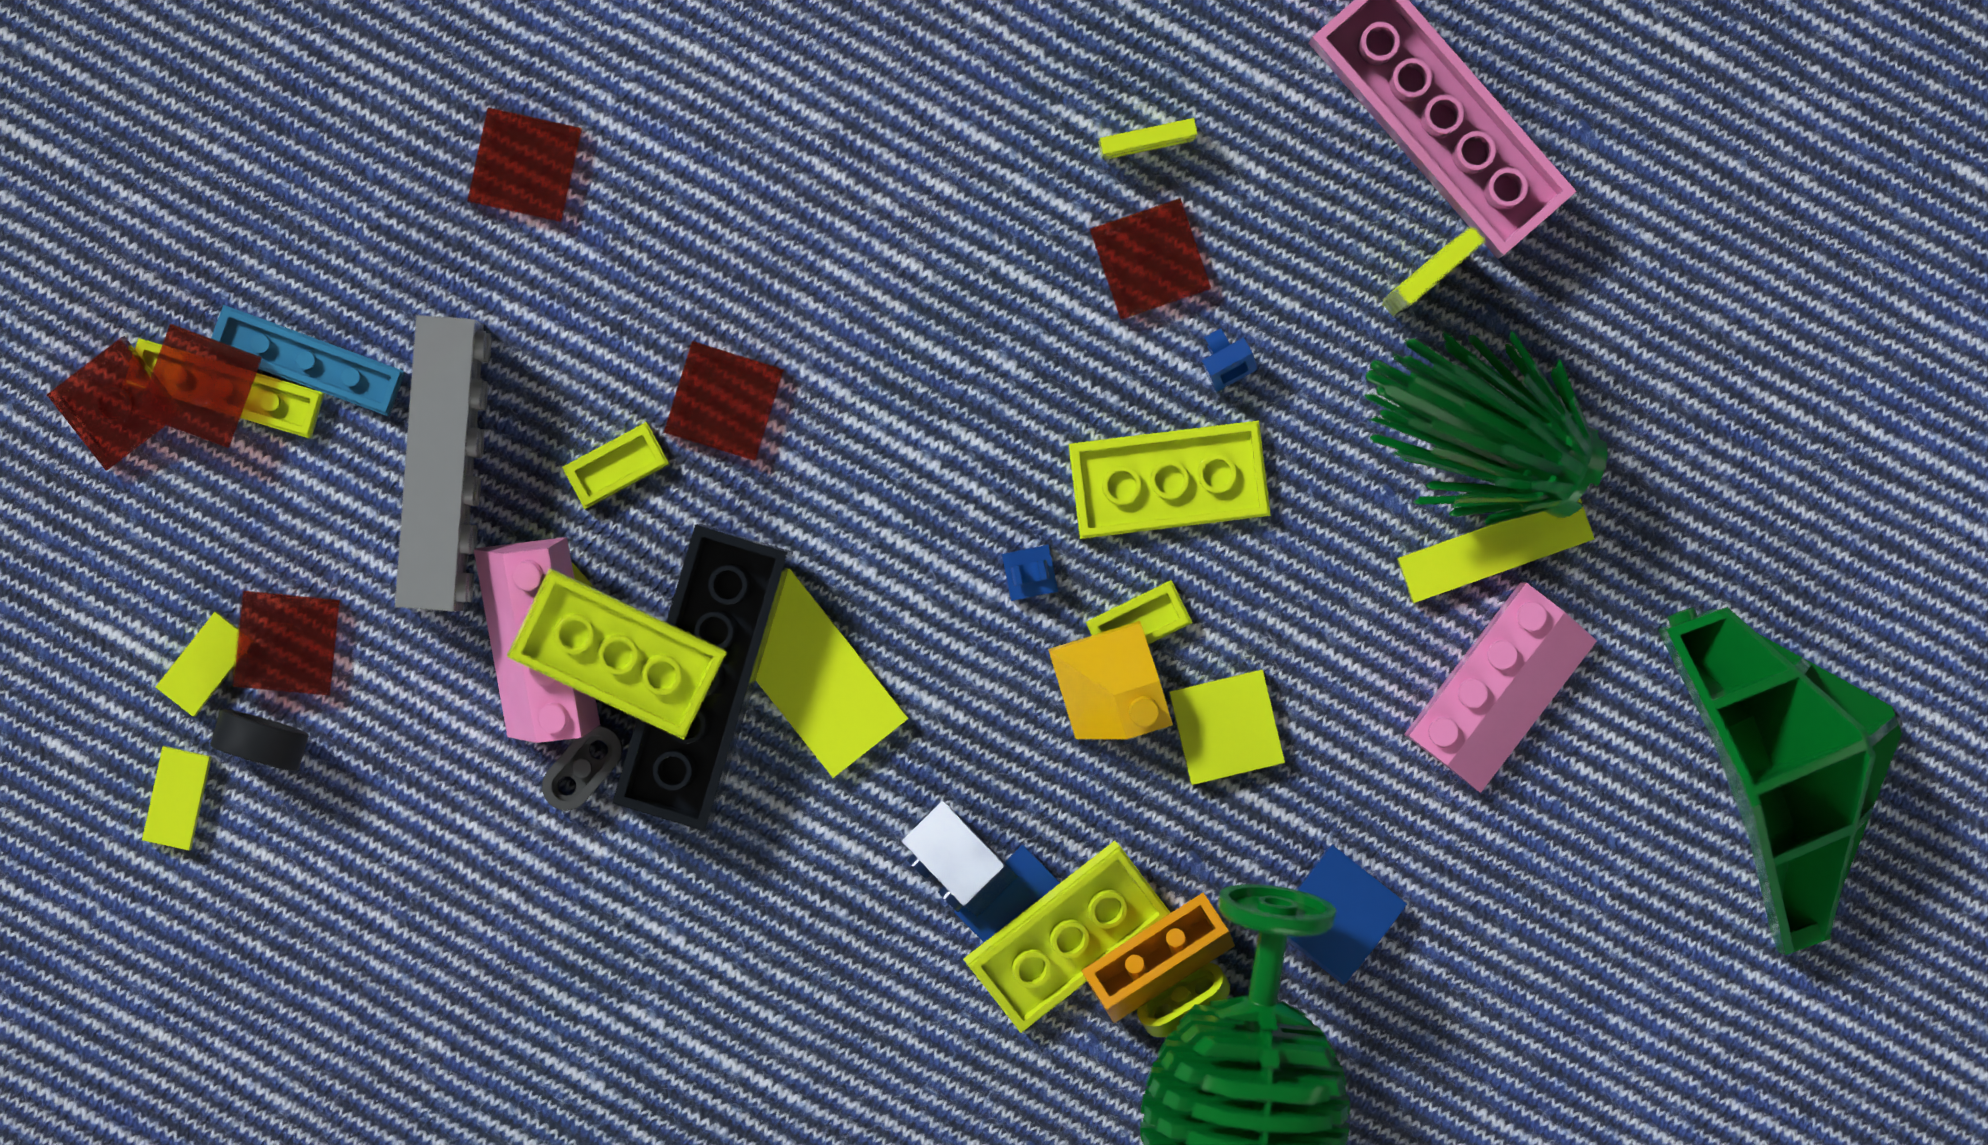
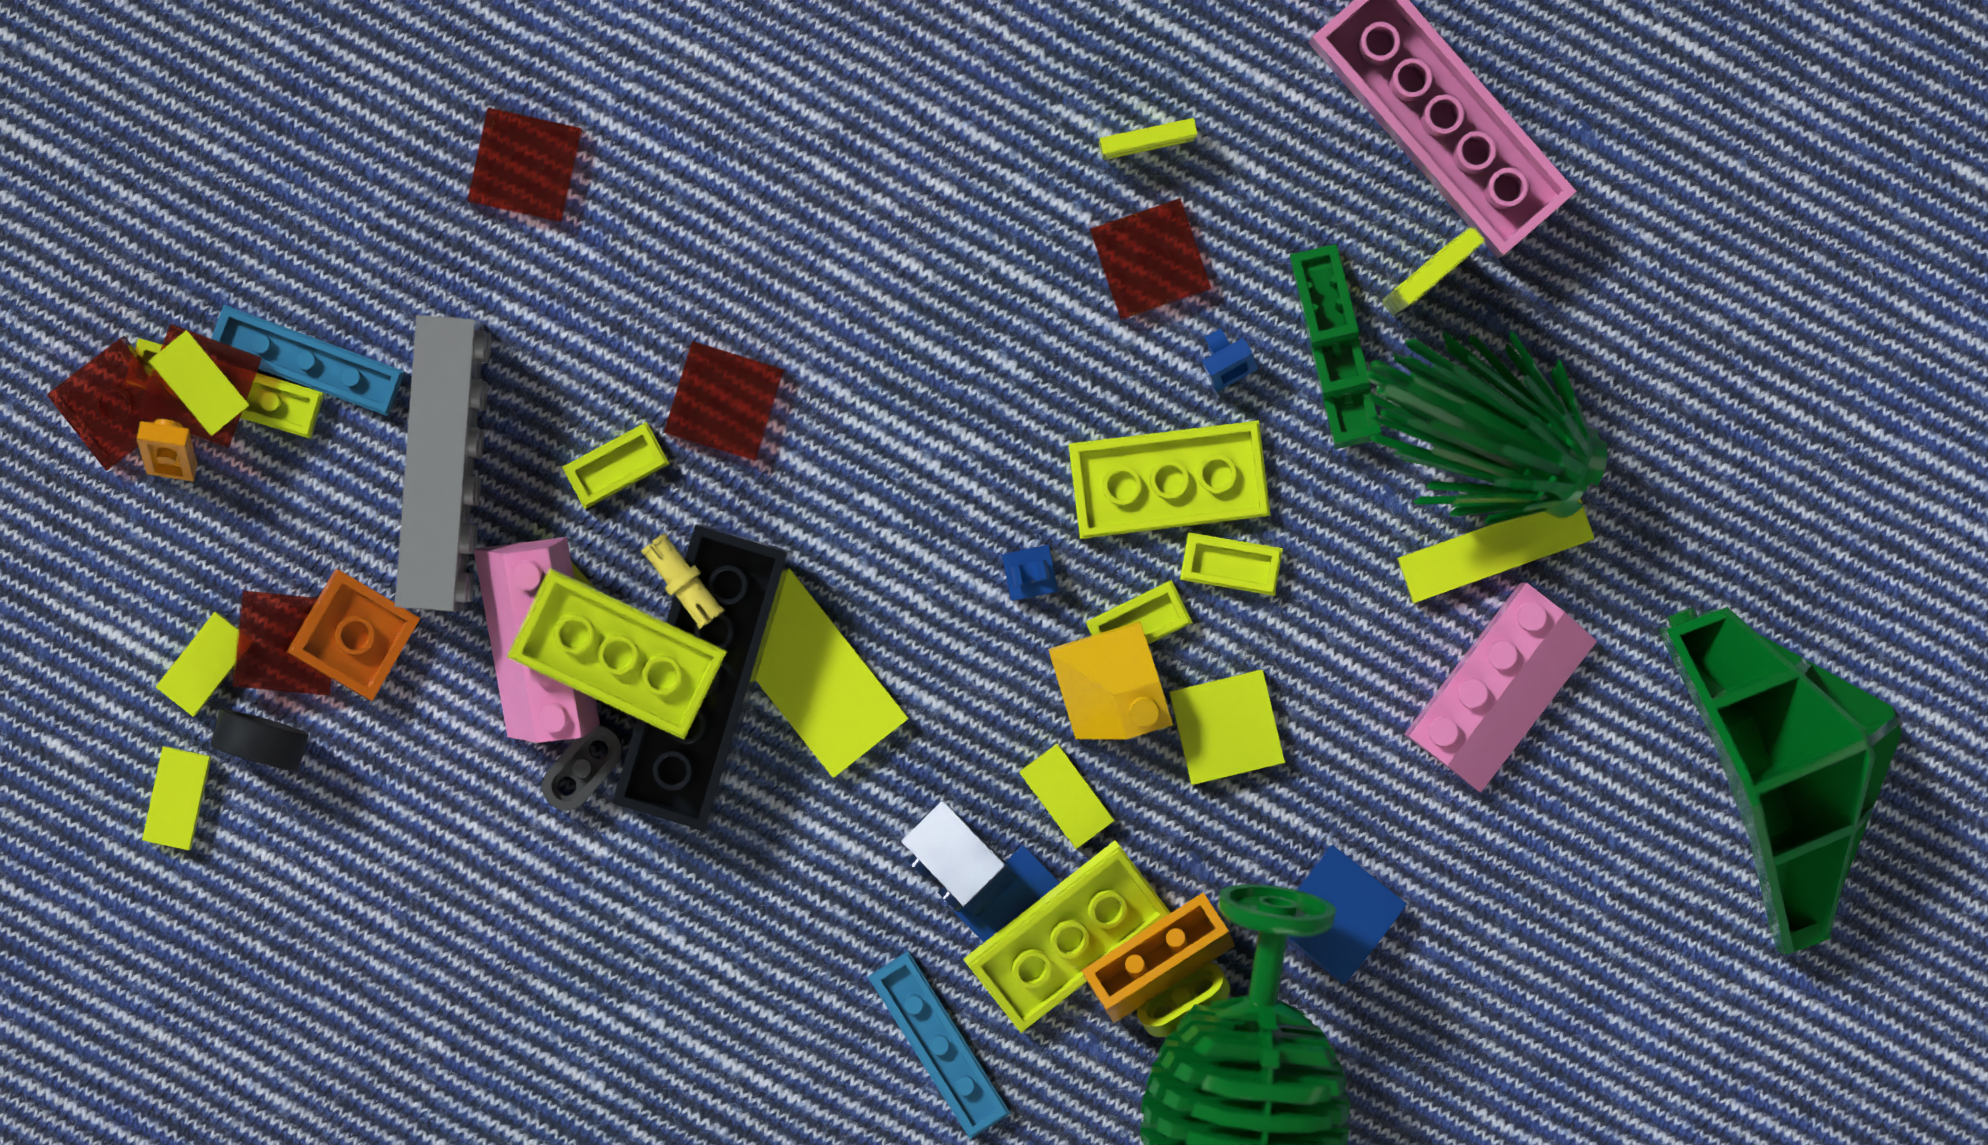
none -> light orange plate [137,419,198,482]
none -> neon yellow tile [148,330,249,436]
none -> orange plate [287,569,420,701]
none -> light yellow pin [641,532,724,629]
none -> dark azure tile [868,950,1011,1139]
none -> neon yellow tile [1019,743,1114,849]
none -> neon yellow tile [1180,532,1283,596]
none -> green slope [1290,244,1382,449]

